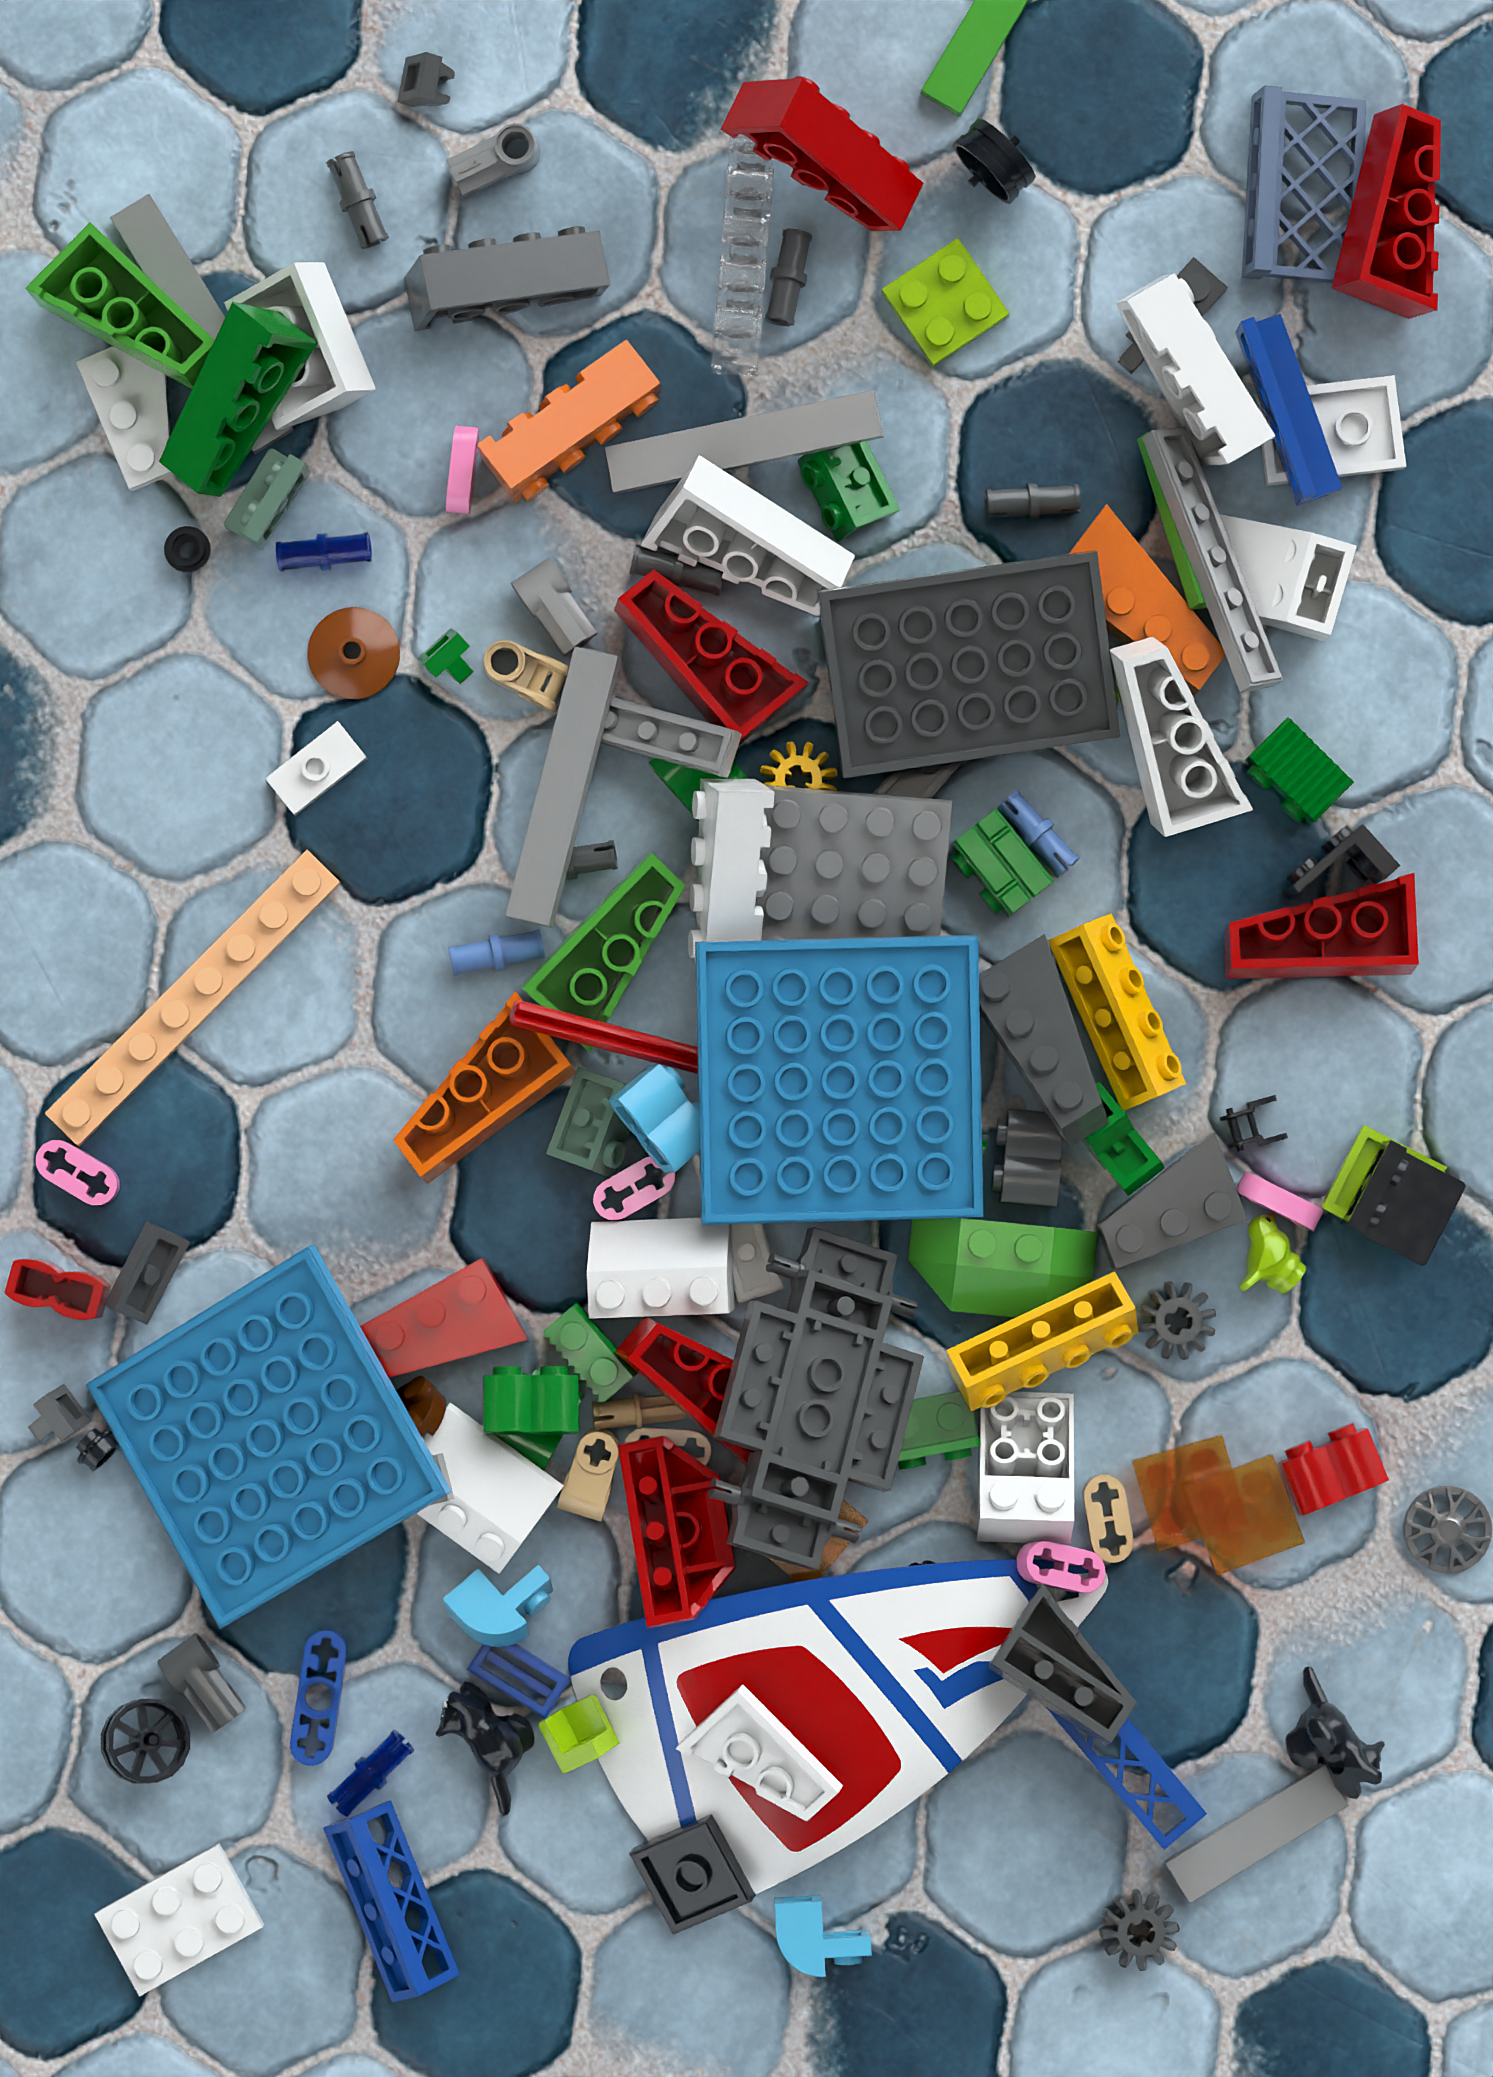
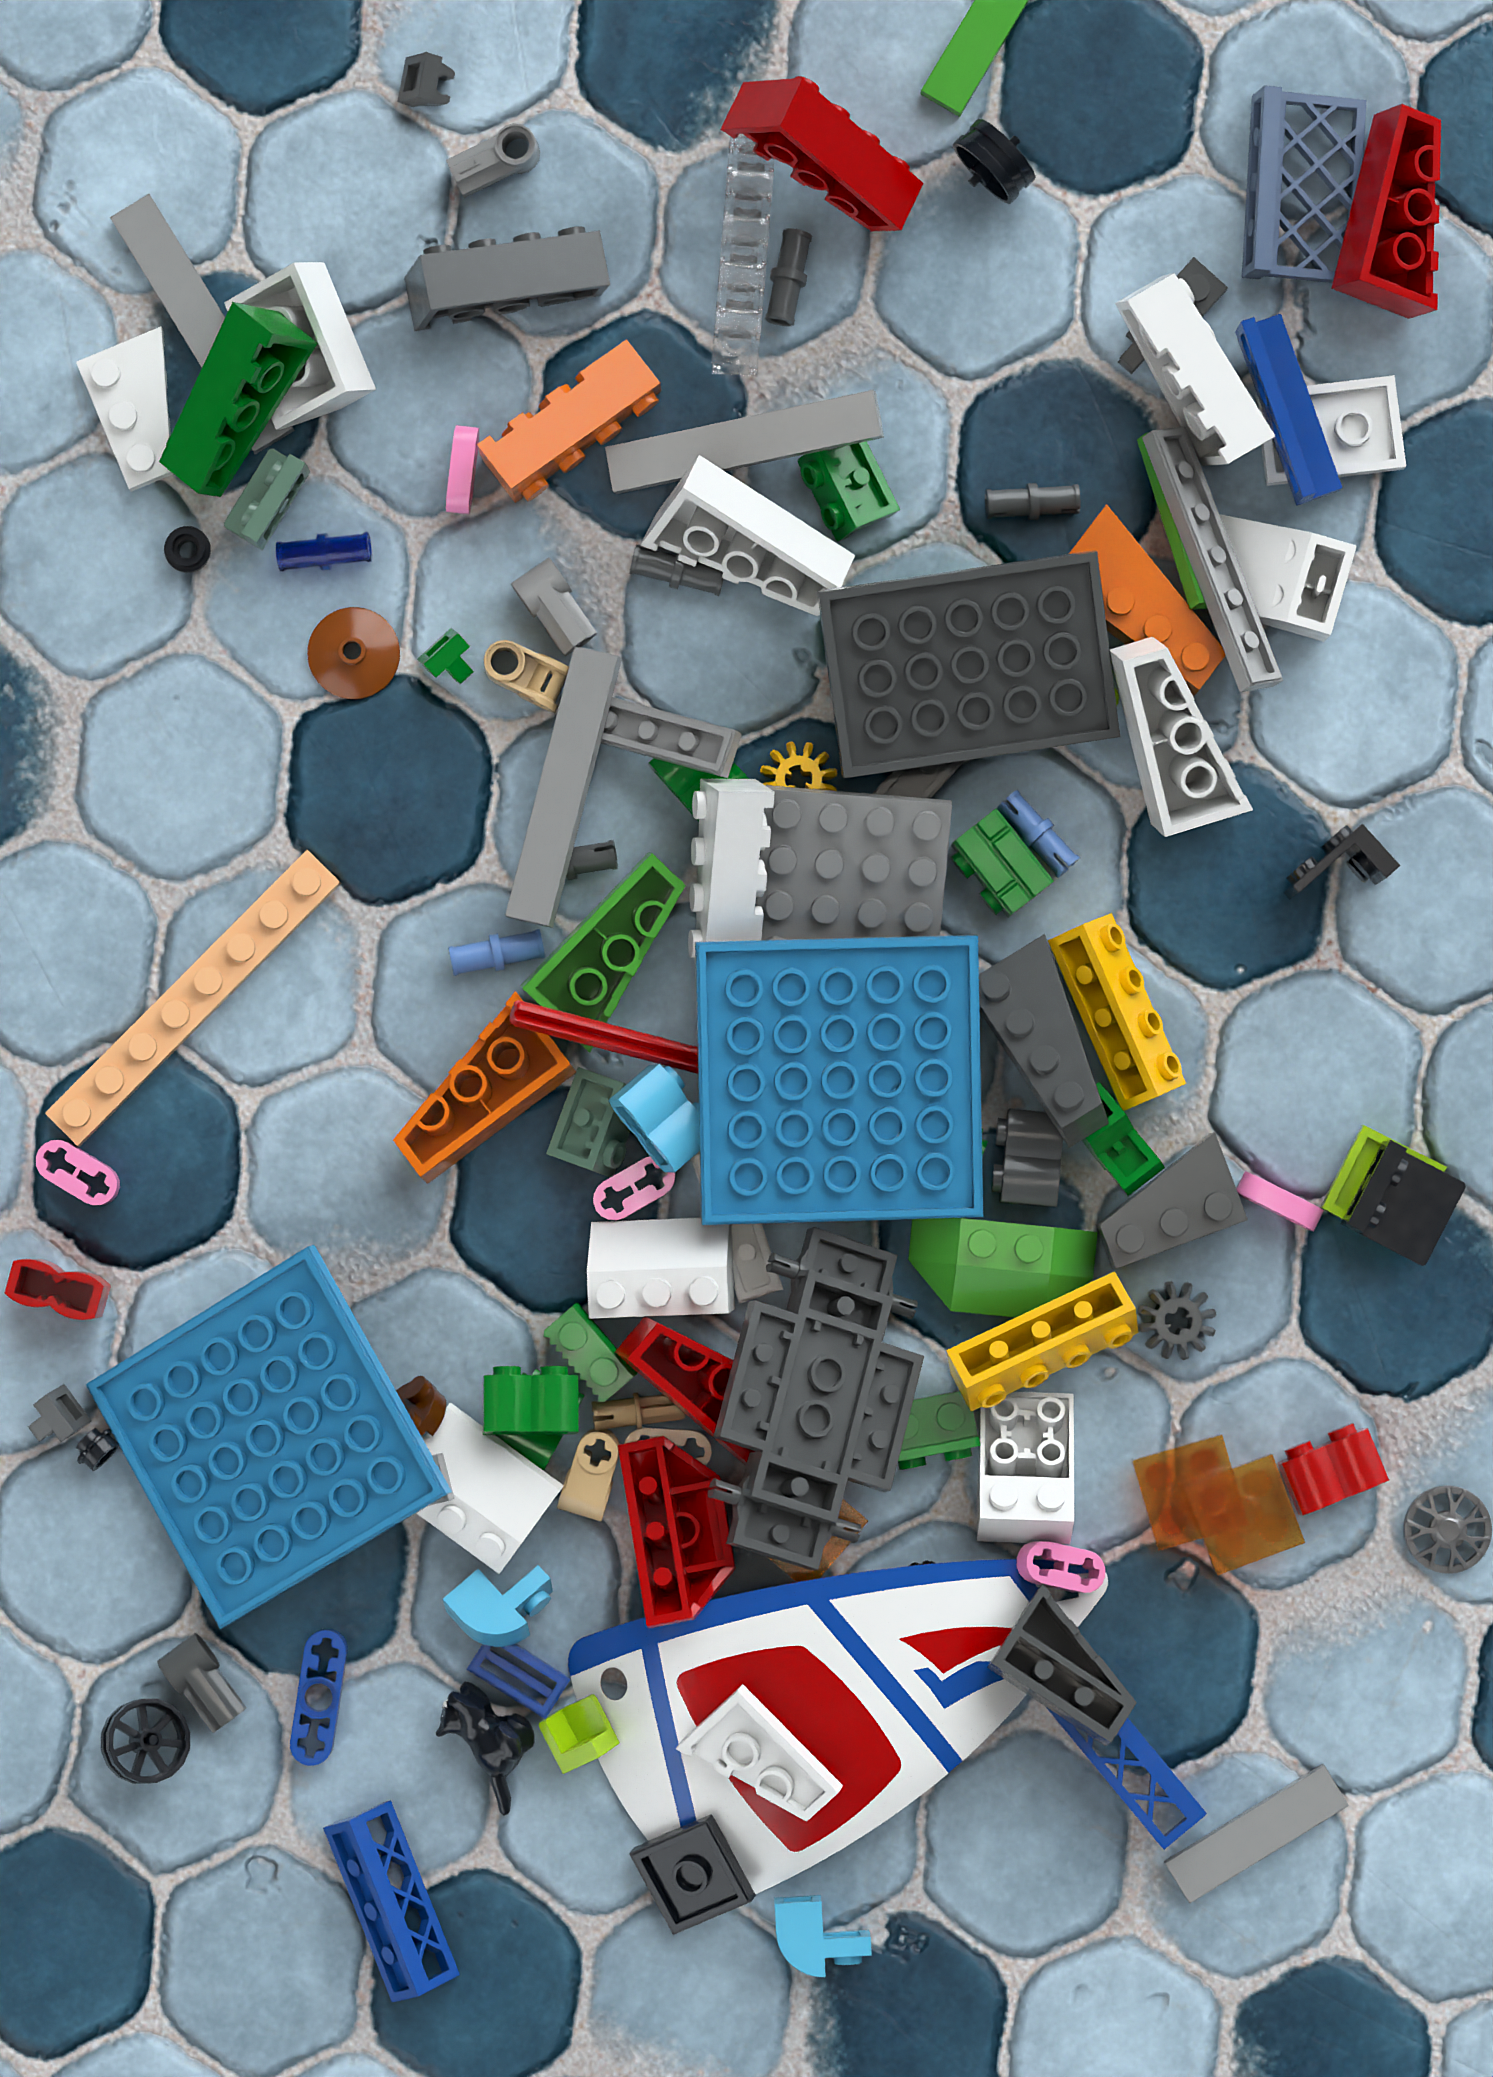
bright green wedge [25,222,215,389] -> none
white plate [94,1843,264,1997] -> none
dark grey plate [104,1221,190,1325] -> none
white plate [265,721,368,816] -> none
dark grey pin [326,151,389,249] -> none
clear blue pin [327,1729,414,1817] -> none
wedge [360,1258,529,1378] -> none
red wedge [614,569,809,746] -> none
lime plate [881,238,1010,368] -> none
tan beam [1082,1474,1133,1563] -> none
dark grey gear [1099,1889,1180,1971] -> none
black piece [1219,1095,1288,1152] -> none
red wedge [1223,873,1419,979] -> none
lime animal [1238,1213,1306,1294] -> none
green brick [1245,717,1354,825] -> none
black animal [1285,1666,1385,1799] -> none

